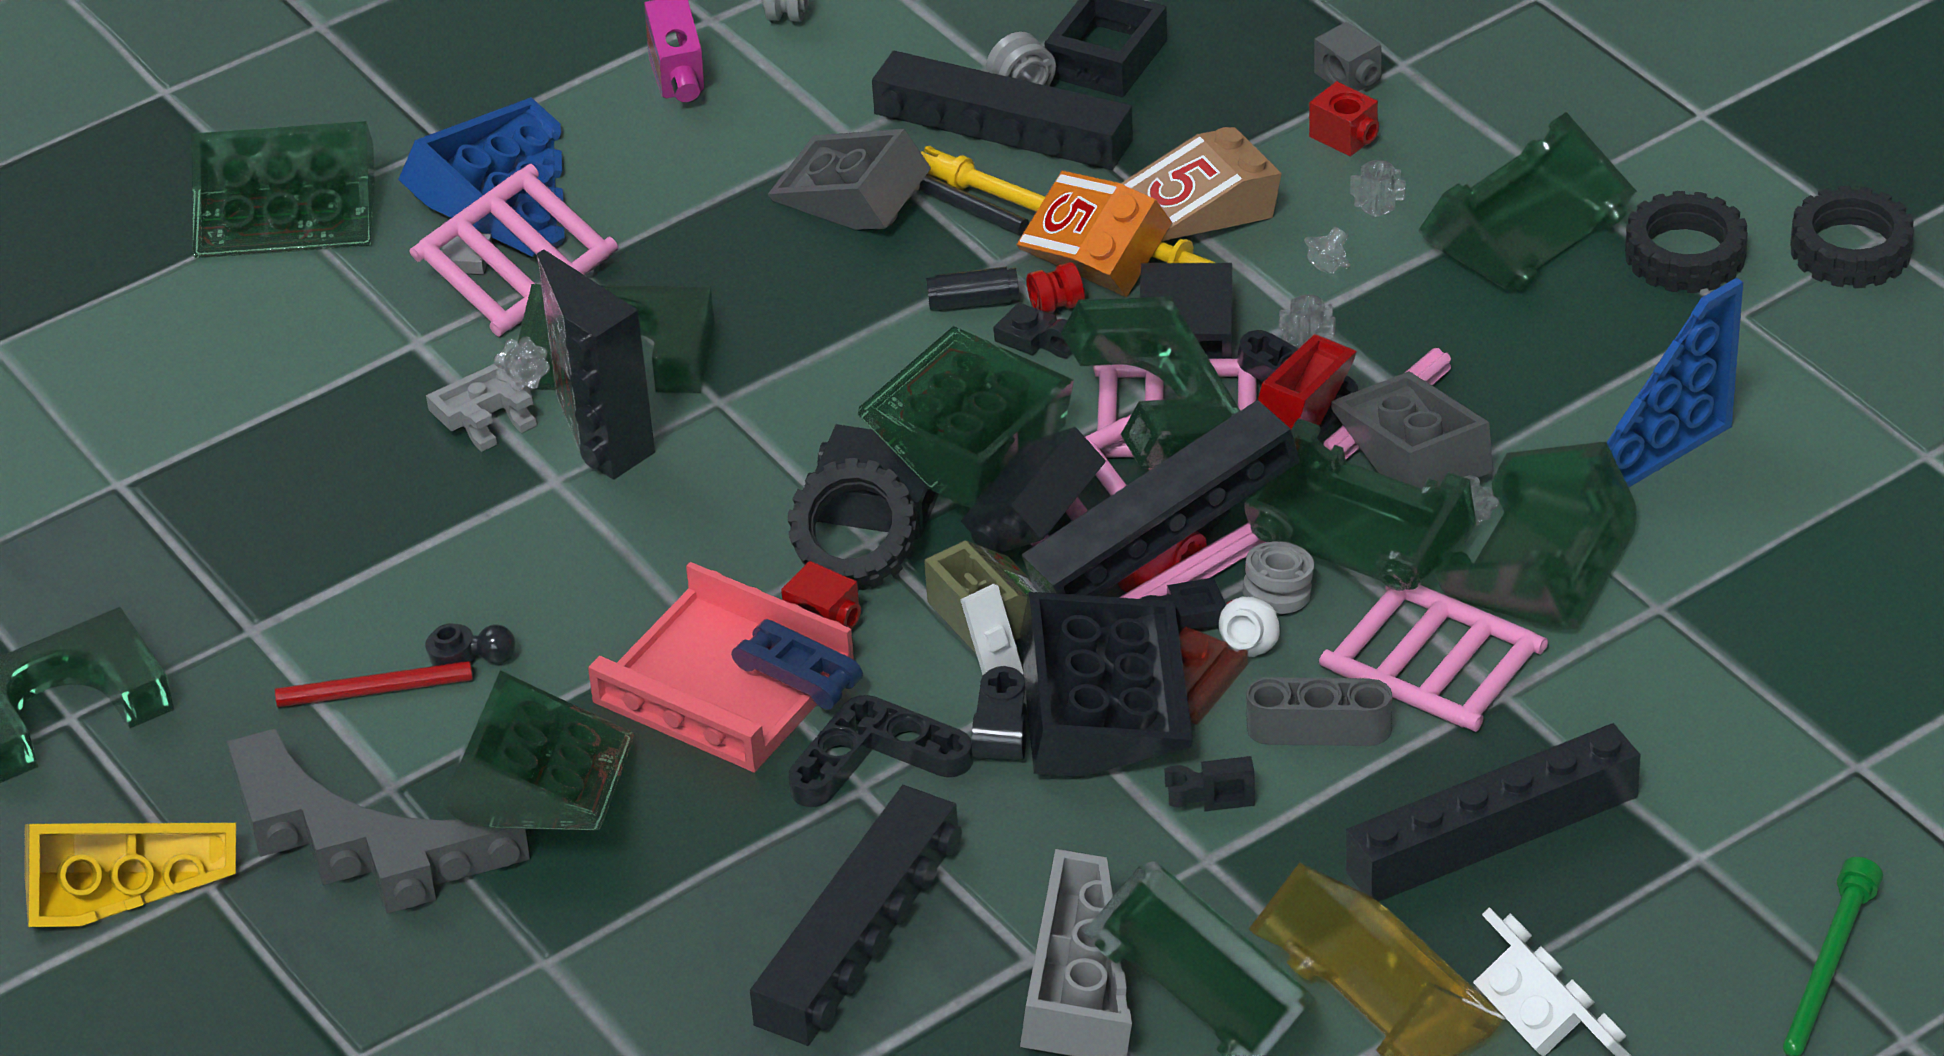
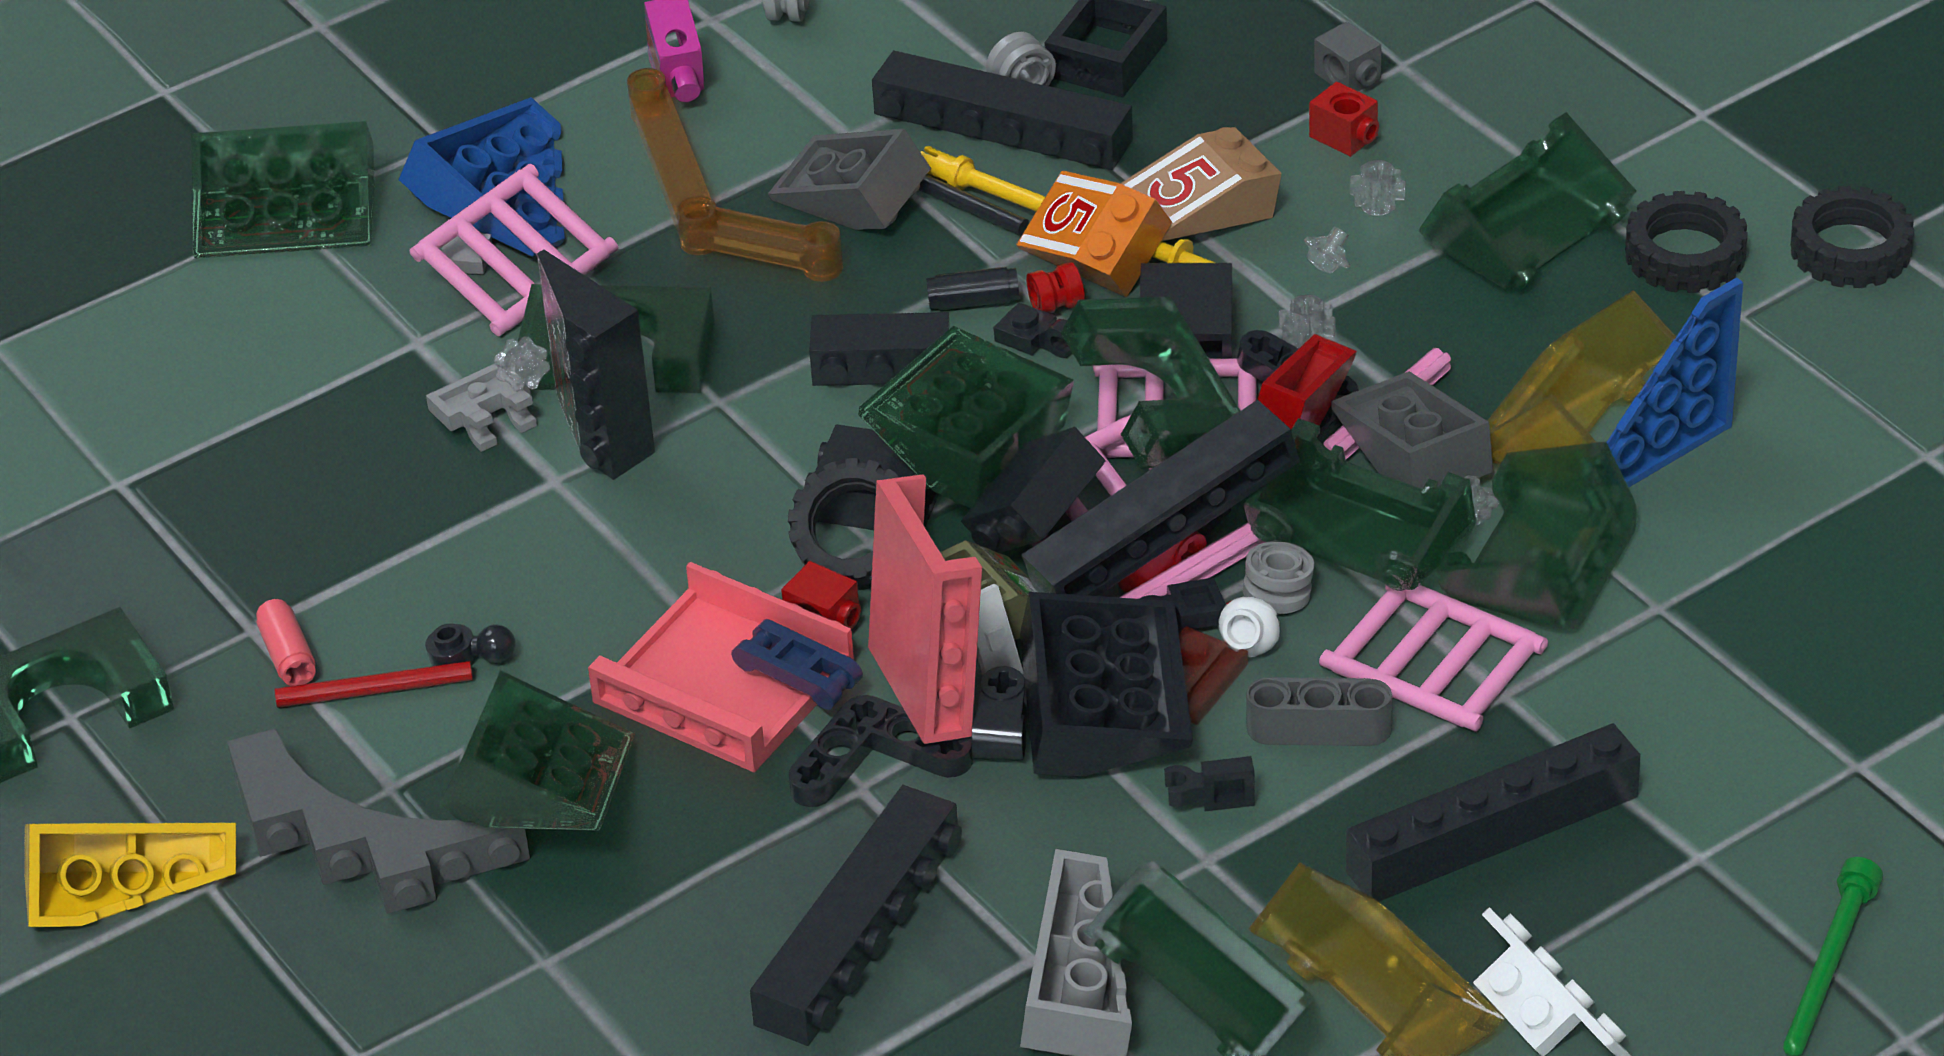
none -> coral piece [256,599,316,686]
none -> clear orange piece [627,68,843,281]
none -> black brick [809,312,951,386]
none -> coral panel [868,474,982,744]
none -> clear yellow windscreen [1487,290,1676,484]

